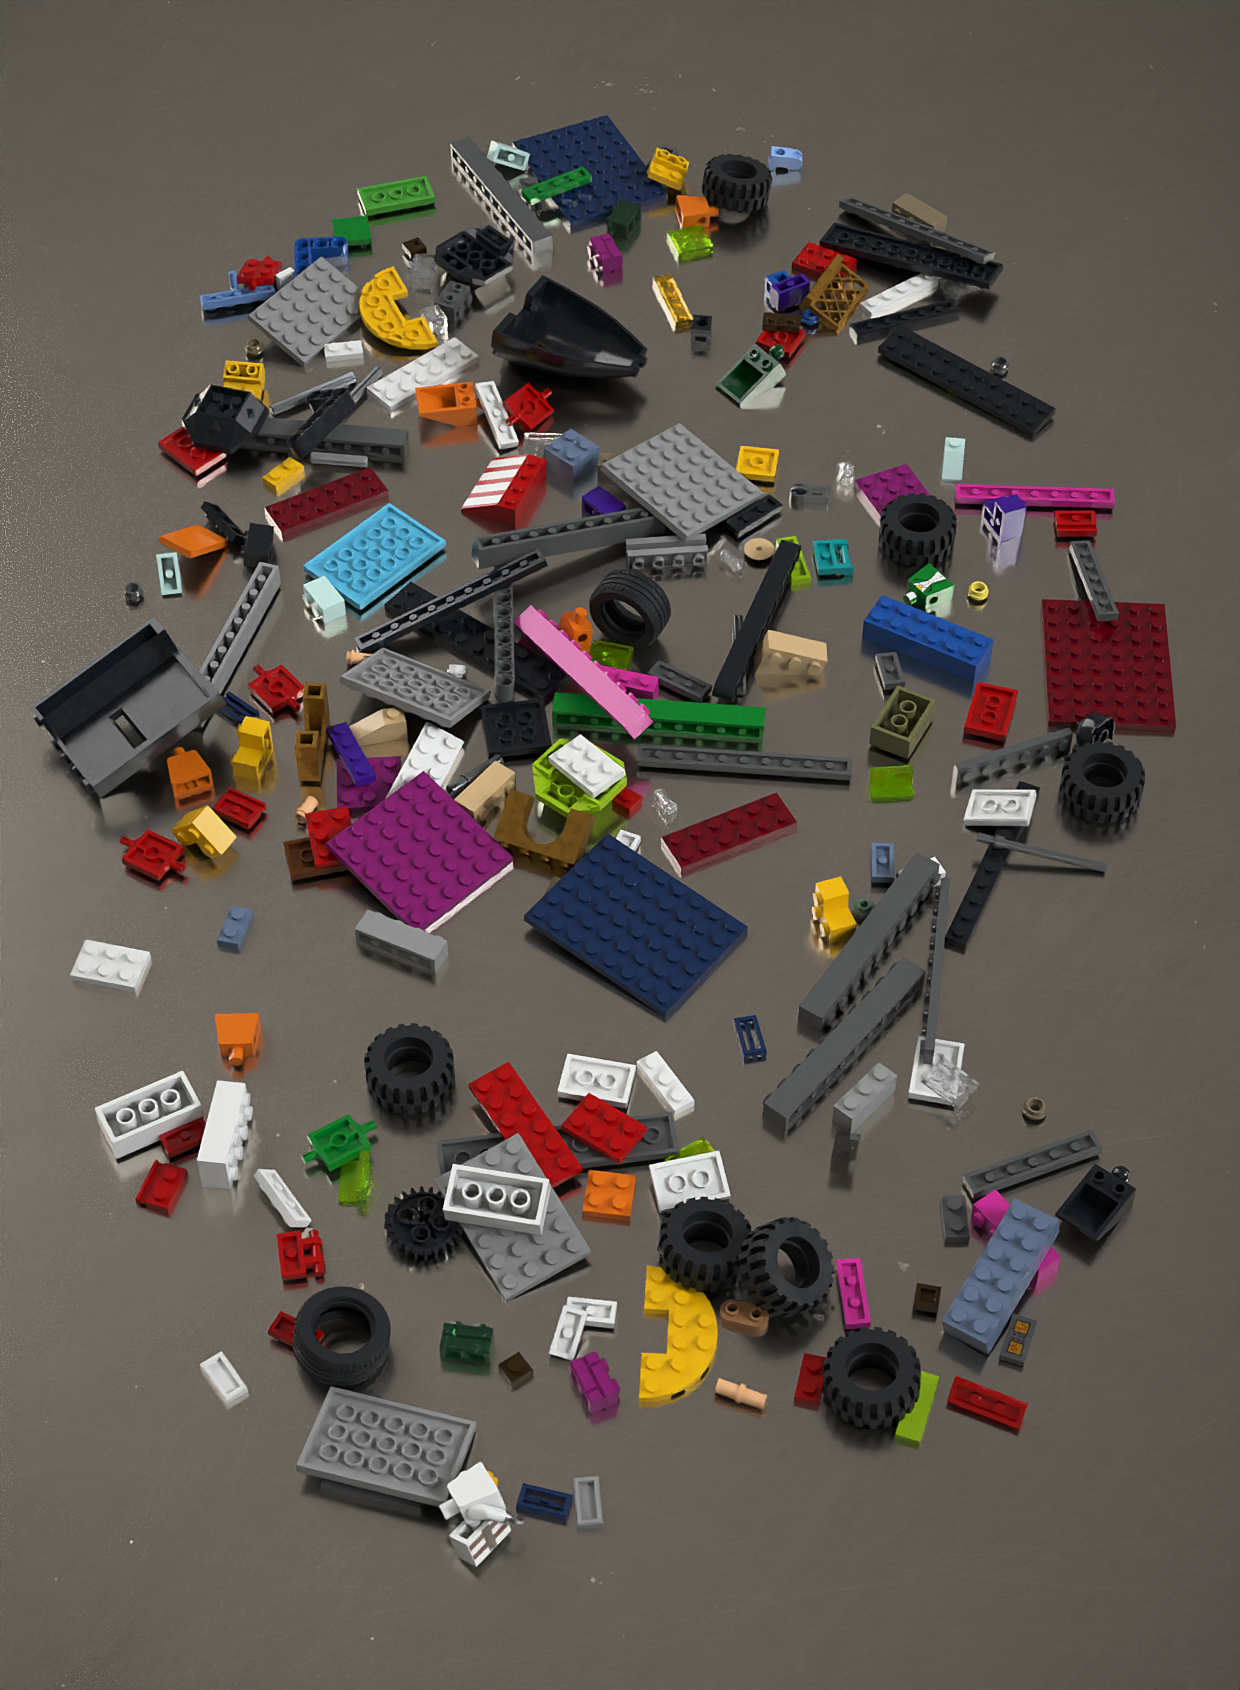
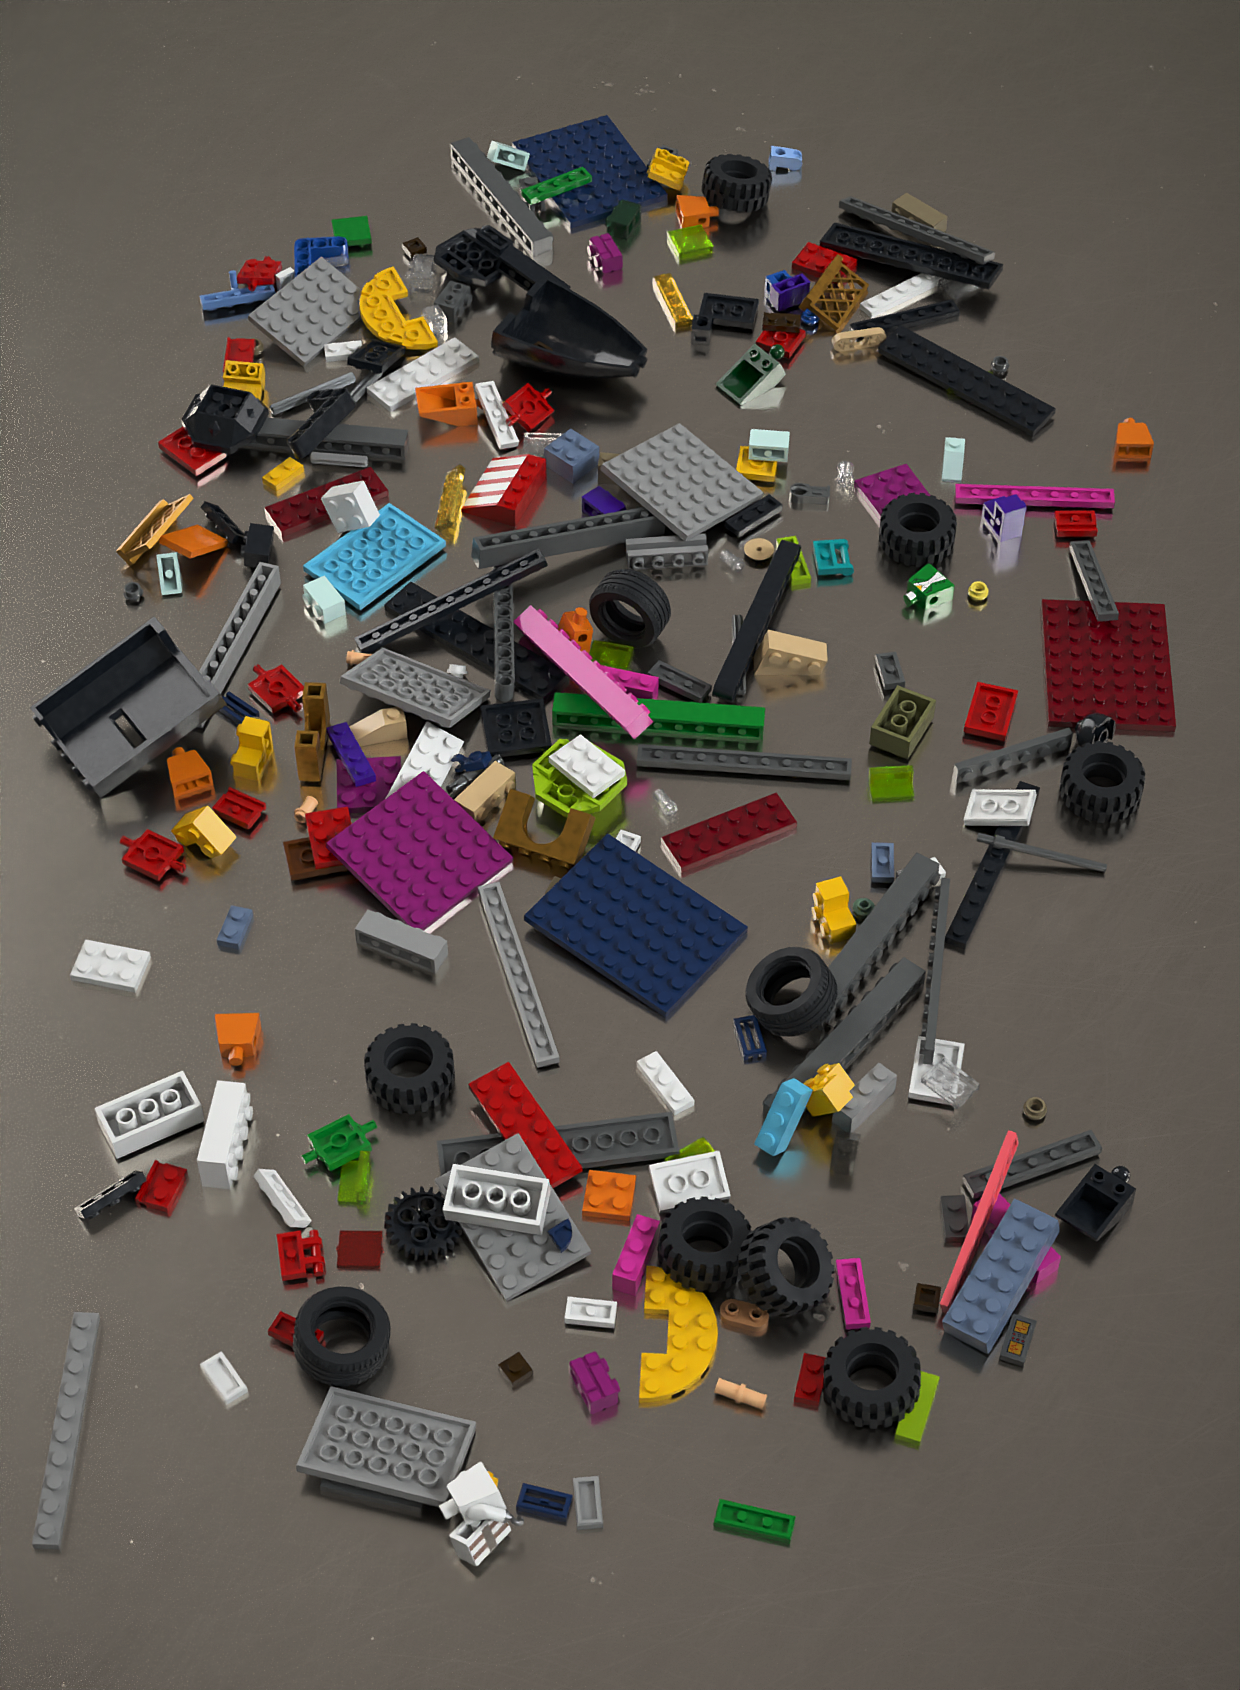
red plate [159,1117,206,1158] -> none
bright green plate [357,176,436,216] -> none
clear green brick [439,1321,495,1364] -> none
white plate [549,1305,588,1361] -> none
white plate [557,1054,636,1109] -> none
red plate [561,1093,647,1165] -> none
red plate [612,787,642,815] -> none
blue brick [862,595,994,683] -> none
red plate [947,1376,1028,1429] -> none
none -> light grey plate [32,1312,100,1549]
none -> black plate [74,1170,147,1220]
none -> pearl gold fence [116,494,194,566]
none -> red plate [223,337,256,373]
none -> white brick [321,480,380,533]
none -> clear red piece [336,1230,384,1268]
none -> black plate [347,338,405,374]
none -> clear yellow plate [434,464,466,532]
none -> dark blue plate [451,751,492,772]
none -> light grey plate [478,882,560,1068]
none -> black brick [494,244,571,292]
none -> dark blue tile [547,1218,572,1253]
none -> dark pink brick [612,1214,660,1296]
none -> black plate [699,293,759,329]
none -> green tile [713,1499,796,1544]
none -> black tyre [745,947,838,1037]
none -> light aqua brick [748,429,790,462]
none -> medium azure brick [754,1078,813,1156]
none -> yellow brick [803,1063,855,1117]
none -> tan beam [832,327,887,352]
none -> coral tile [940,1130,1019,1314]
none -> orange torso [1114,418,1154,458]

